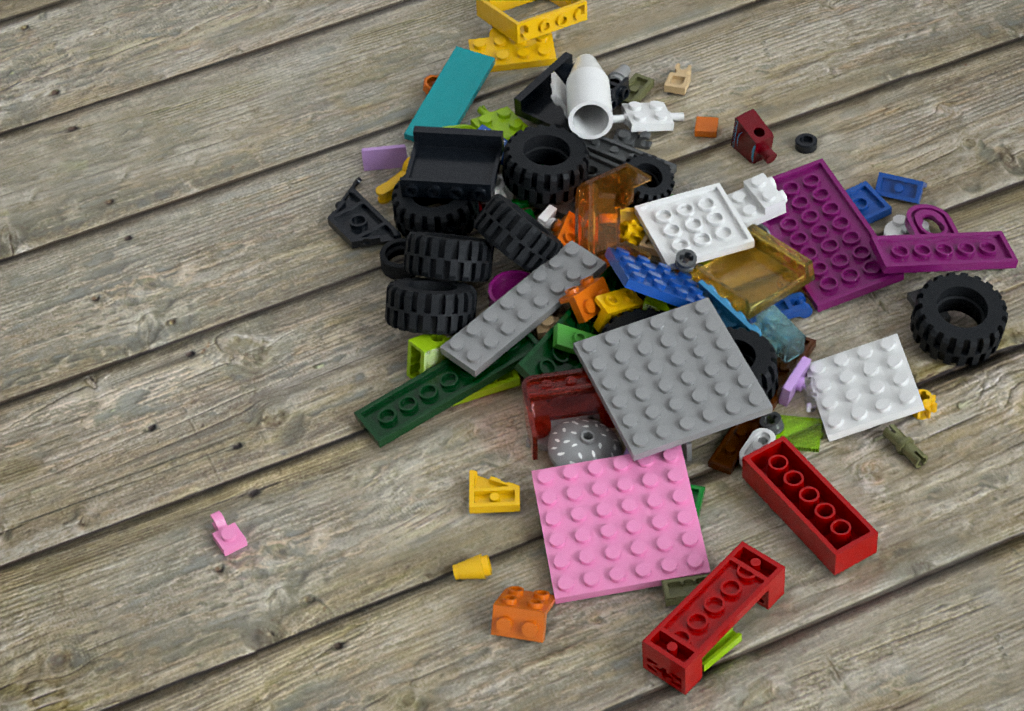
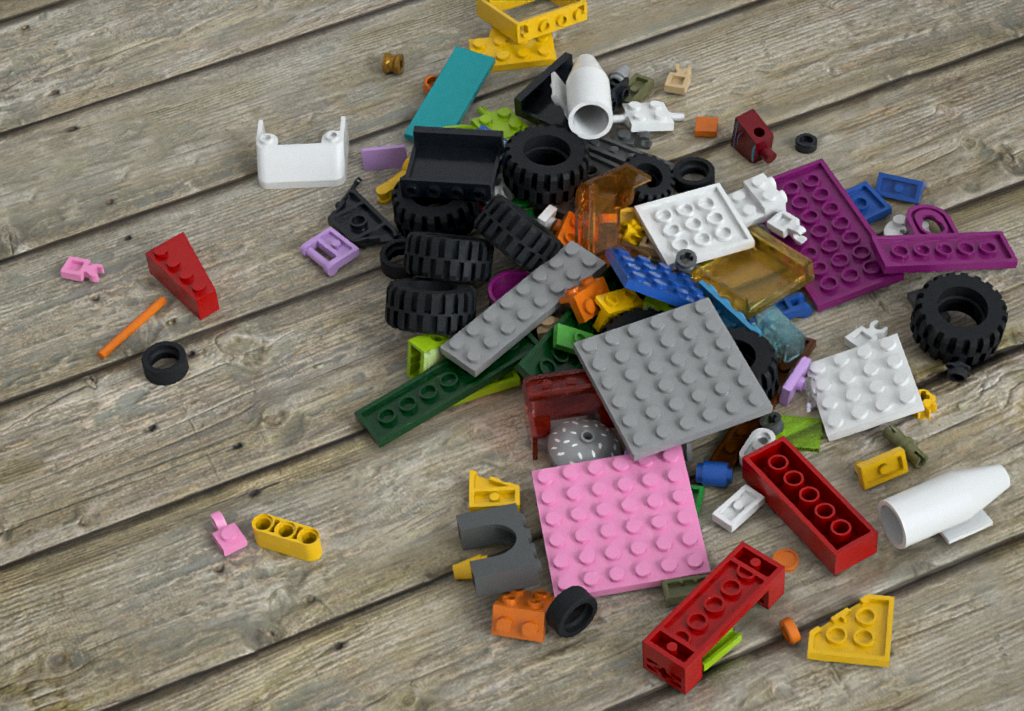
none -> bright pink plate [60,256,105,282]
none -> orange bar [97,296,167,360]
none -> black tyre [141,341,189,386]
none -> red wedge [145,232,220,320]
none -> yellow beam [251,514,323,562]
none -> white windscreen [256,116,349,189]
none -> lavender plate [300,226,360,276]
none -> pearl gold wheel [382,52,404,75]
none -> dark grey arch [456,503,542,598]
none -> black tyre [546,585,598,638]
none -> black tyre [673,157,715,194]
none -> blue brick [696,461,733,488]
none -> white plate [712,484,765,533]
none -> white plate [766,209,807,245]
none -> orange piece [773,548,799,572]
none -> orange tile [779,617,801,645]
none -> yellow plate [807,594,895,668]
none -> white plate [844,320,888,349]
none -> yellow tile [854,446,909,490]
none -> white piece [878,464,1010,549]
none -> black plate [946,361,970,382]

